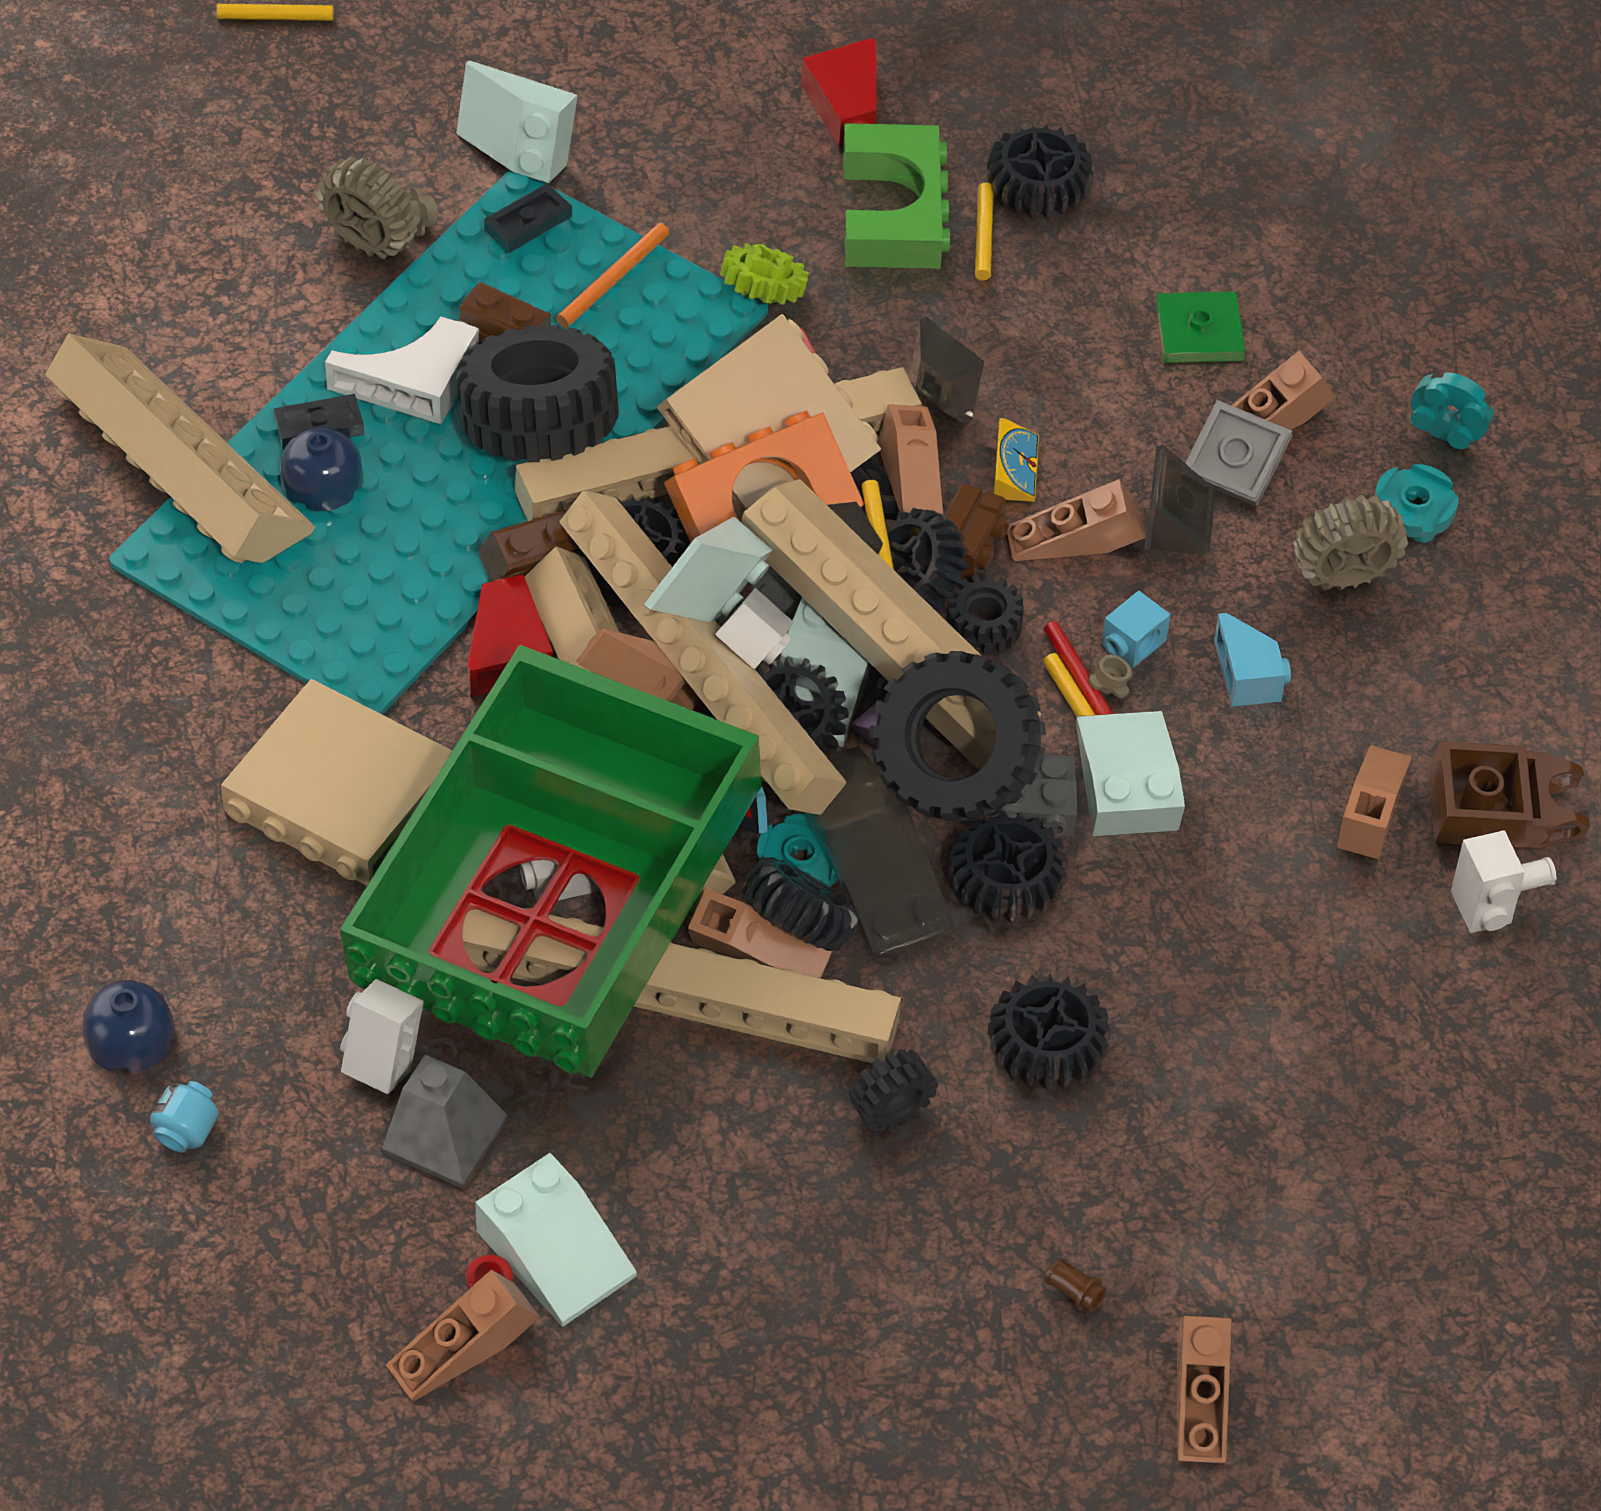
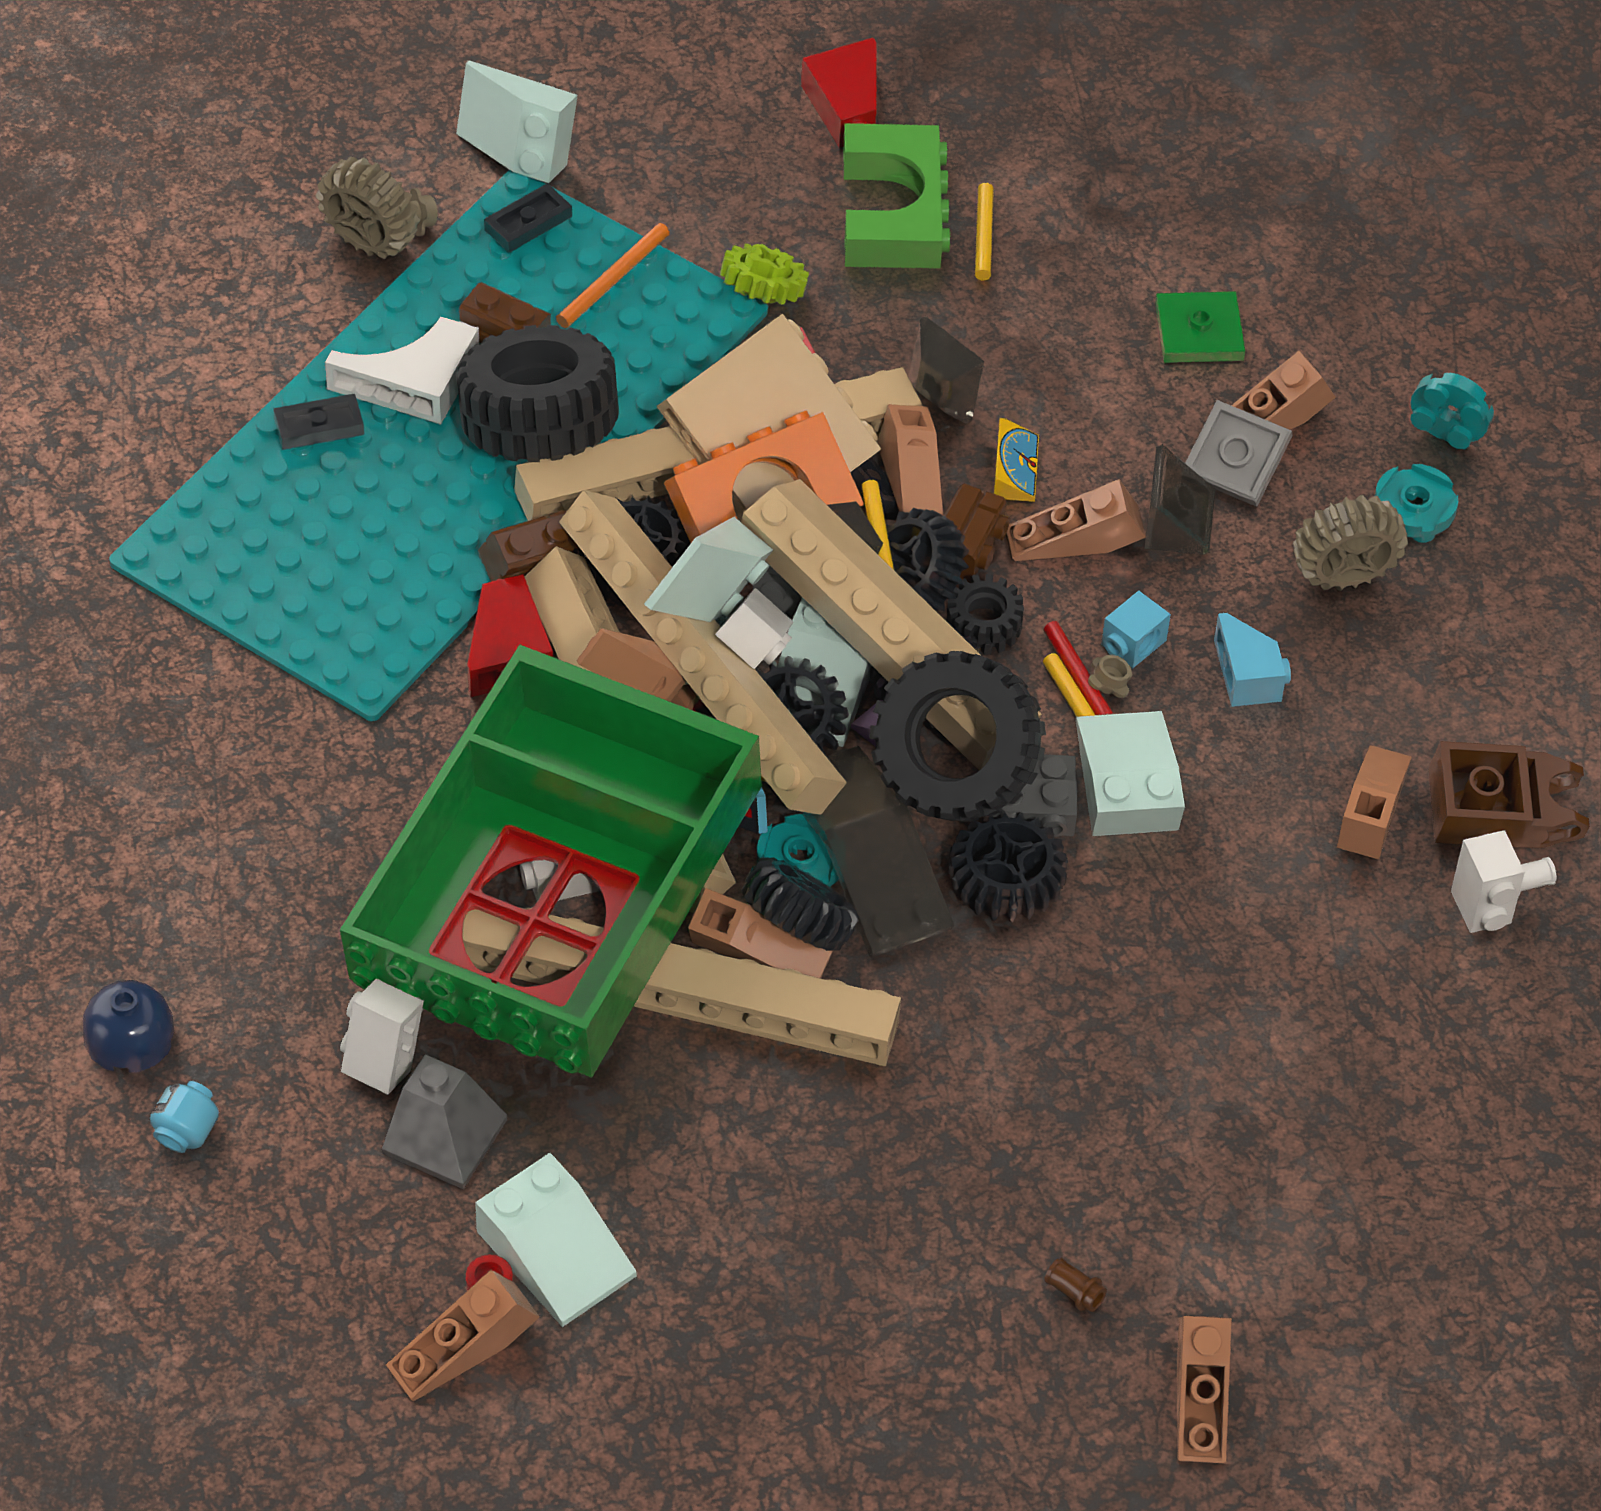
tan slope [45,333,315,563] -> none
yellow bar [217,4,334,21] -> none
tan panel [221,679,452,886] -> none
dark blue cylinder [280,427,364,511] -> none
black tyre [849,1049,938,1133] -> none
black gear [986,123,1093,218] -> none
black gear [987,973,1111,1091] -> none

